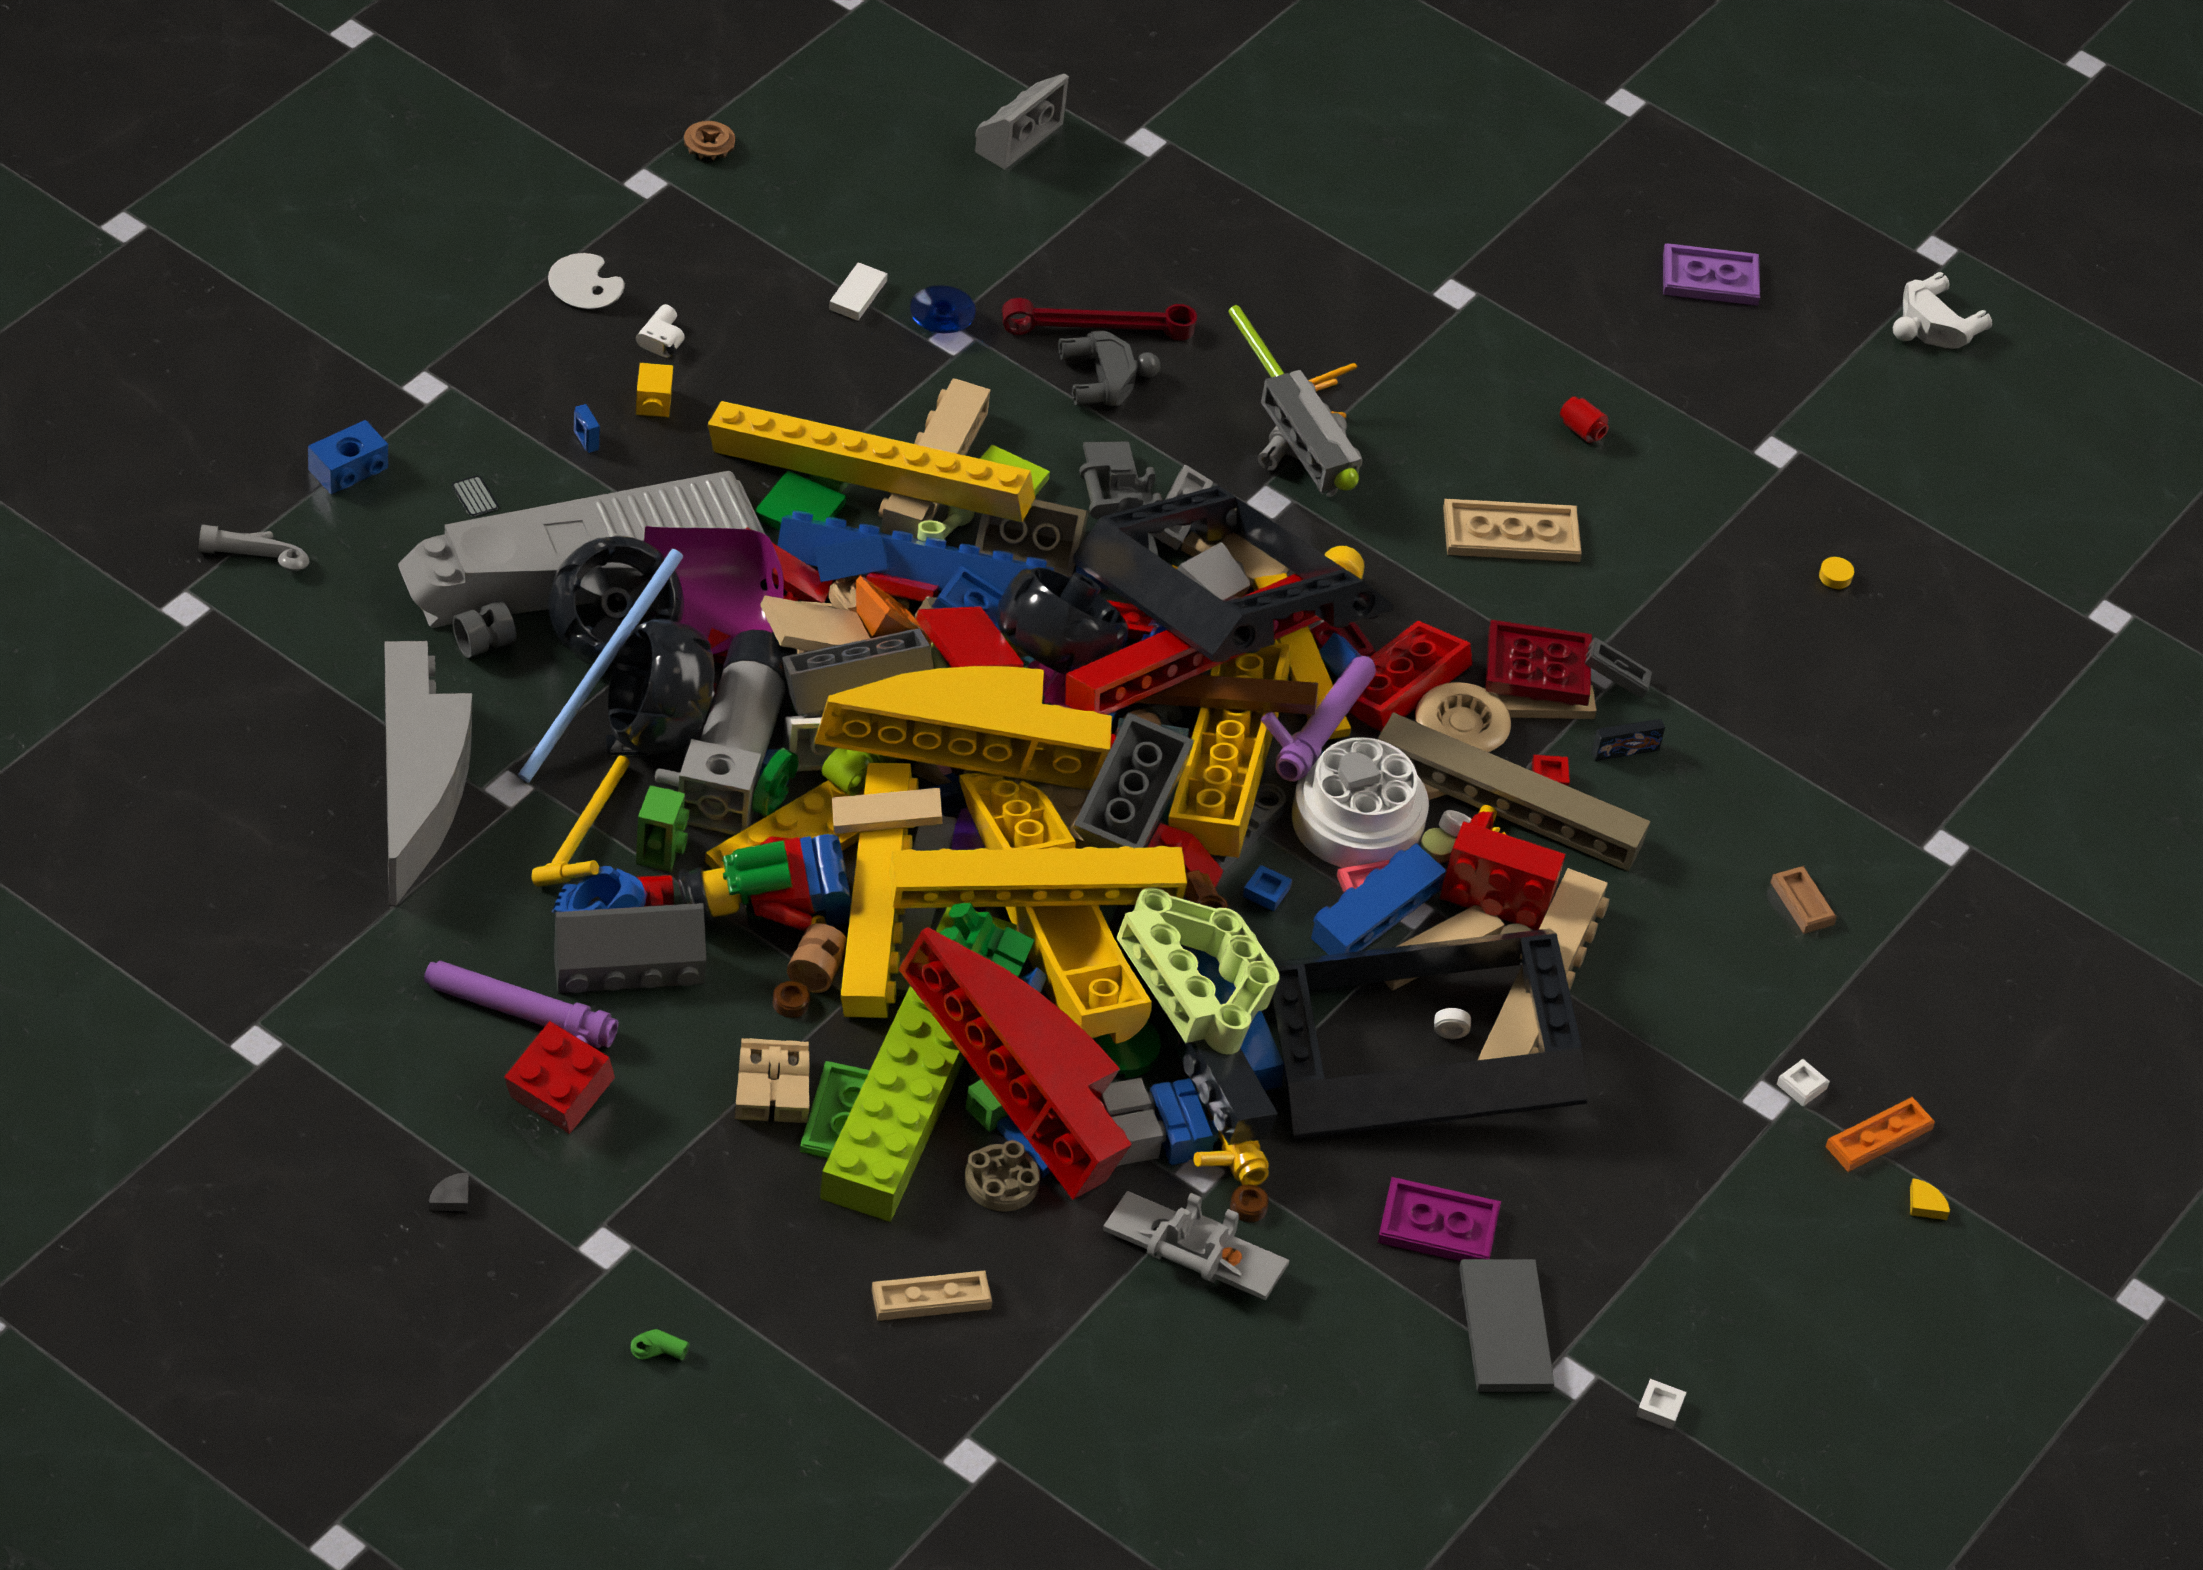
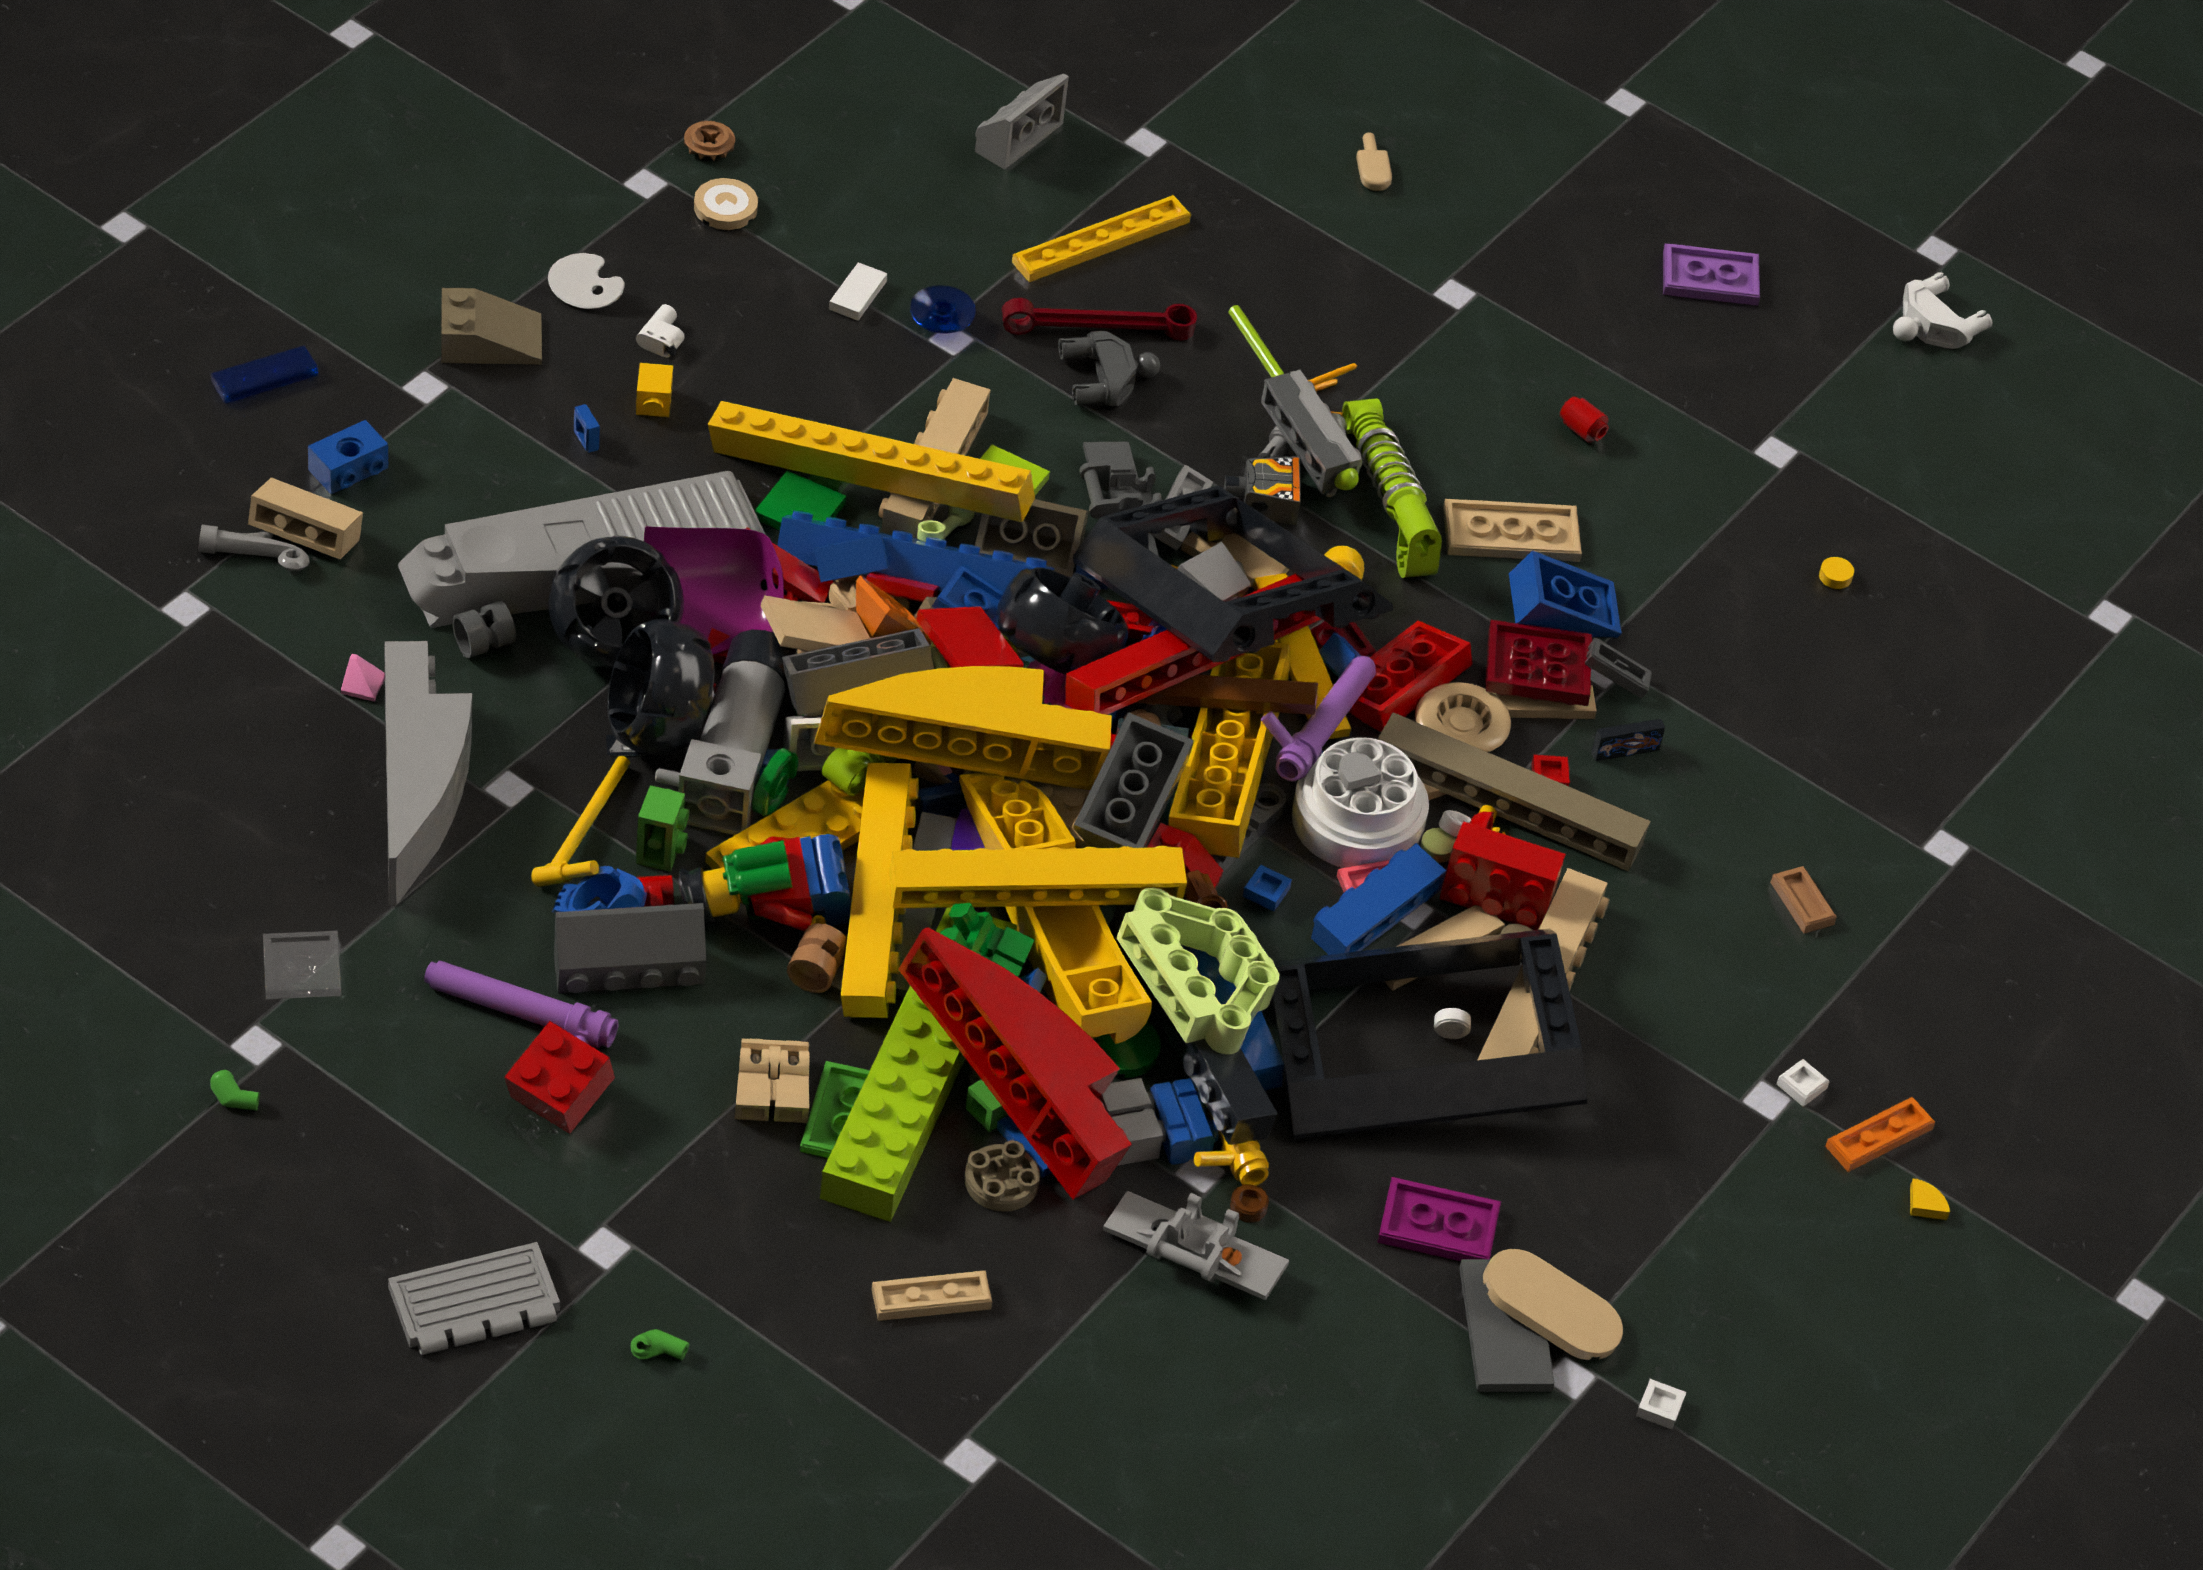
flat silver tile [429,1173,469,1211] -> none
sticker [452,475,499,516] -> none
light blue piece [518,549,684,783] -> none
reddish brown tile [773,981,810,1018] -> none
tan tile [832,788,943,834] -> none
none -> bright green arm [210,1070,260,1111]
none -> clear blue tile [211,345,318,403]
none -> tan brick [248,478,363,559]
none -> clear tile [263,931,341,999]
none -> bright pink slope [341,654,385,702]
none -> light grey hinge [388,1242,560,1355]
none -> dark tan slope [441,288,542,365]
none -> tan tile [694,178,758,230]
none -> yellow tile [1012,195,1191,282]
none -> dark grey torso [1224,456,1301,525]
none -> lime piece [1342,398,1442,578]
none -> tan piece [1356,133,1392,191]
none -> tan tile [1483,1249,1623,1360]
none -> blue slope [1509,550,1622,638]

